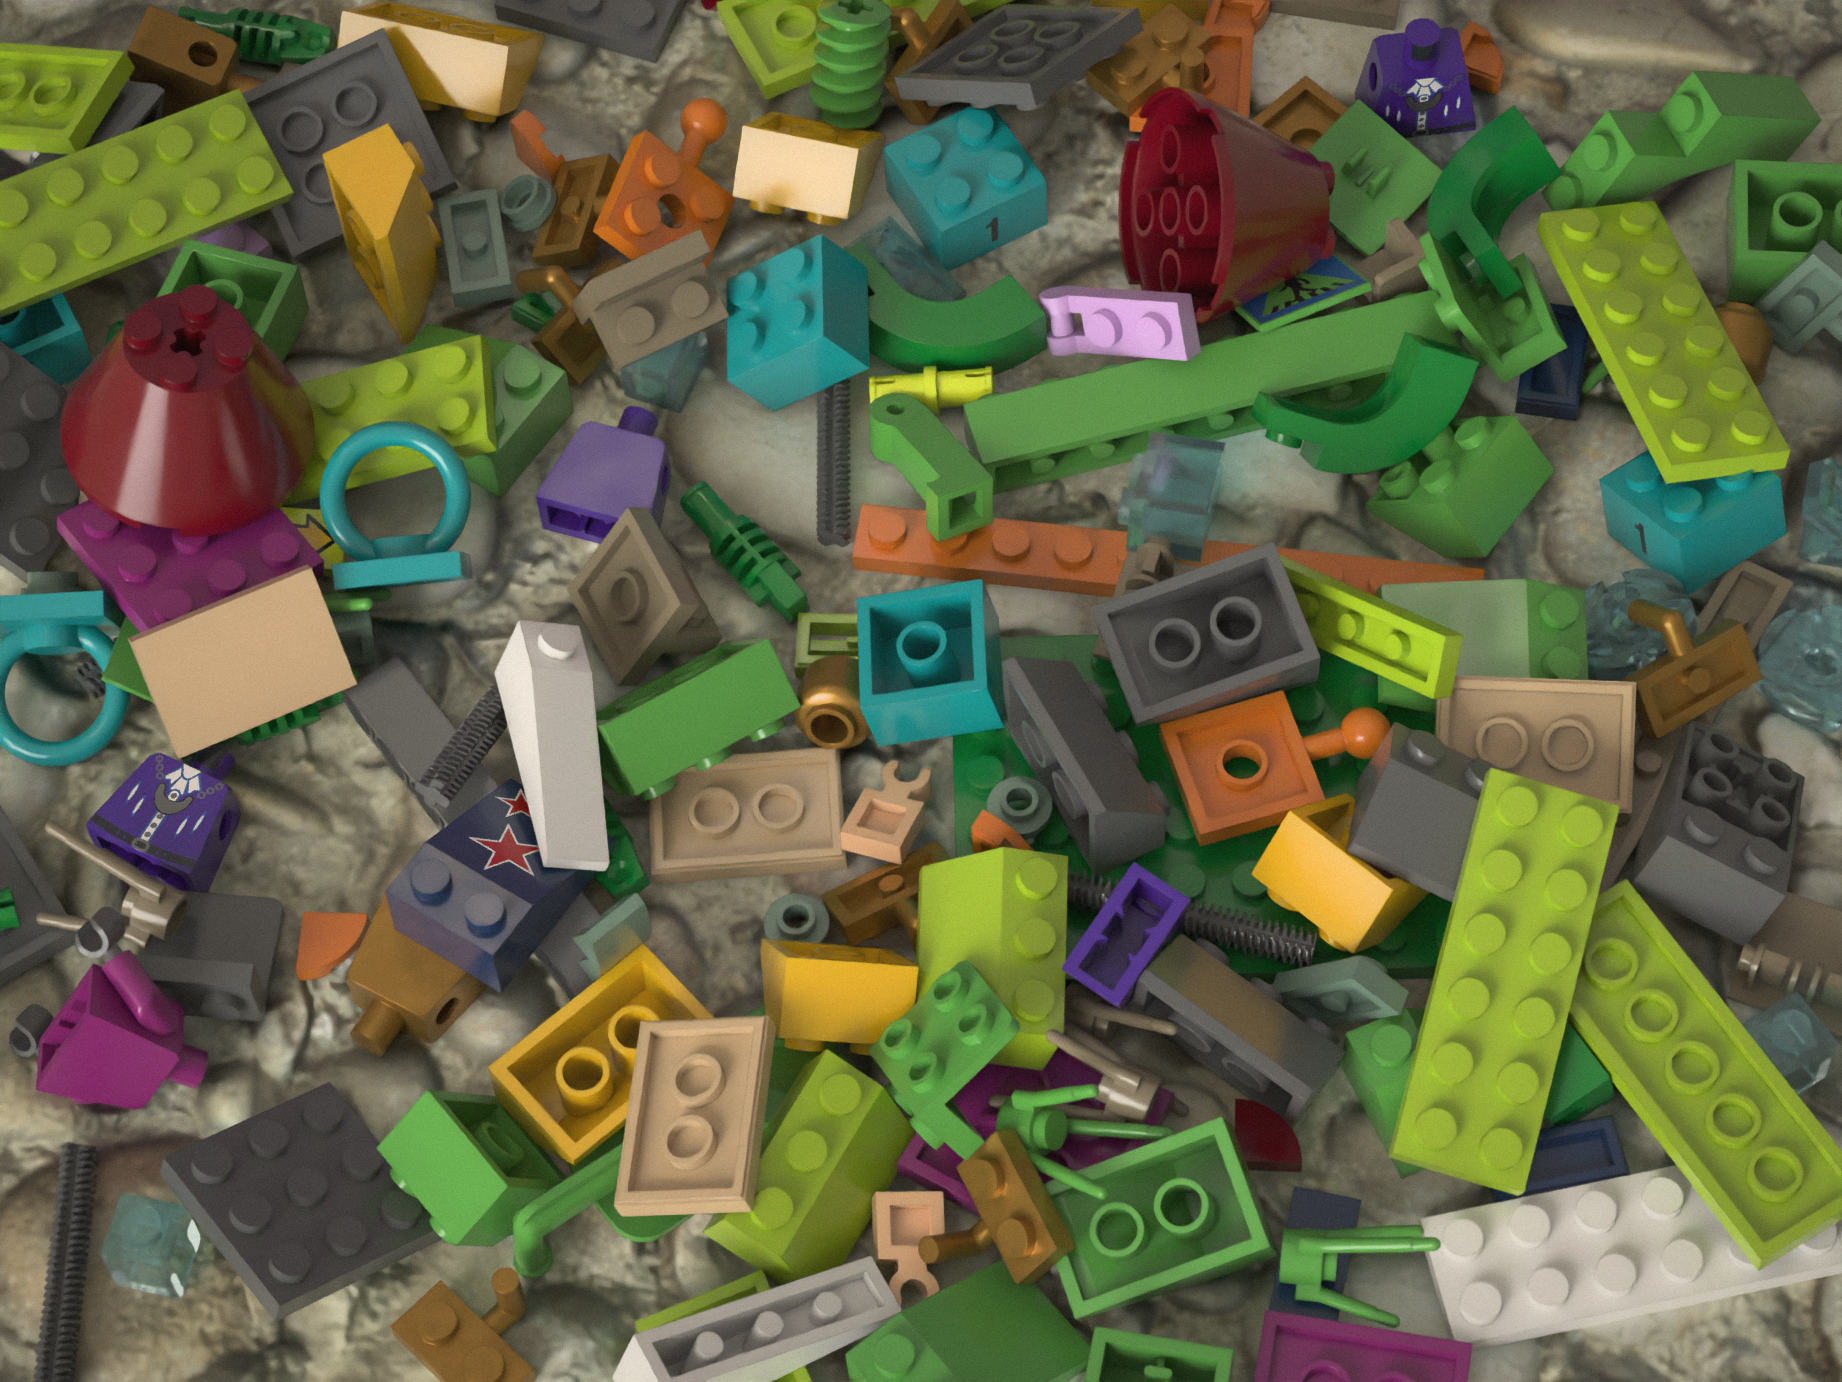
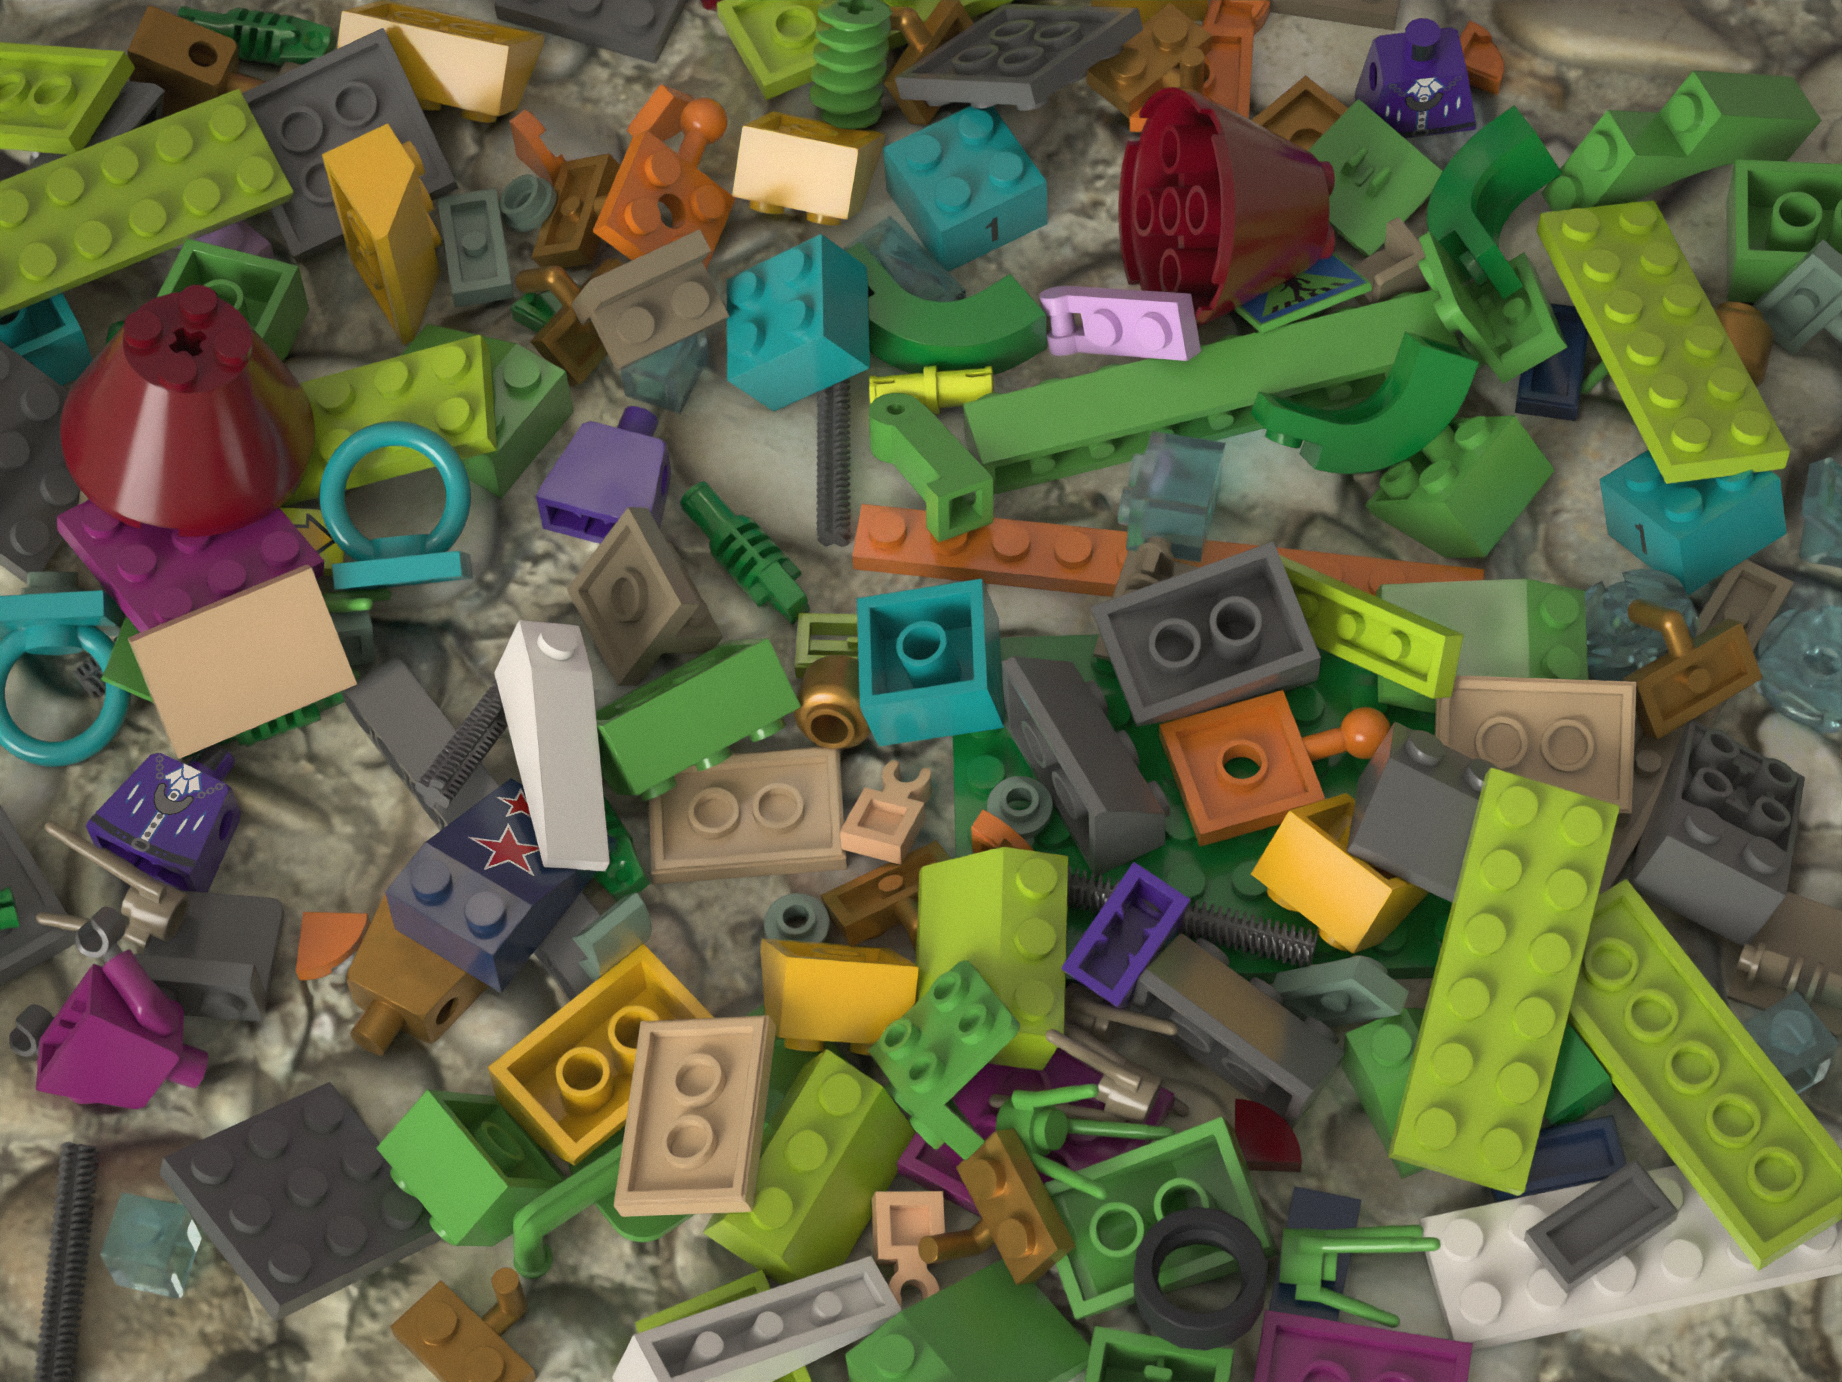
none -> orange tile [626,84,695,141]
none -> black tyre [1133,1207,1268,1351]
none -> dark grey tile [1524,1159,1679,1294]

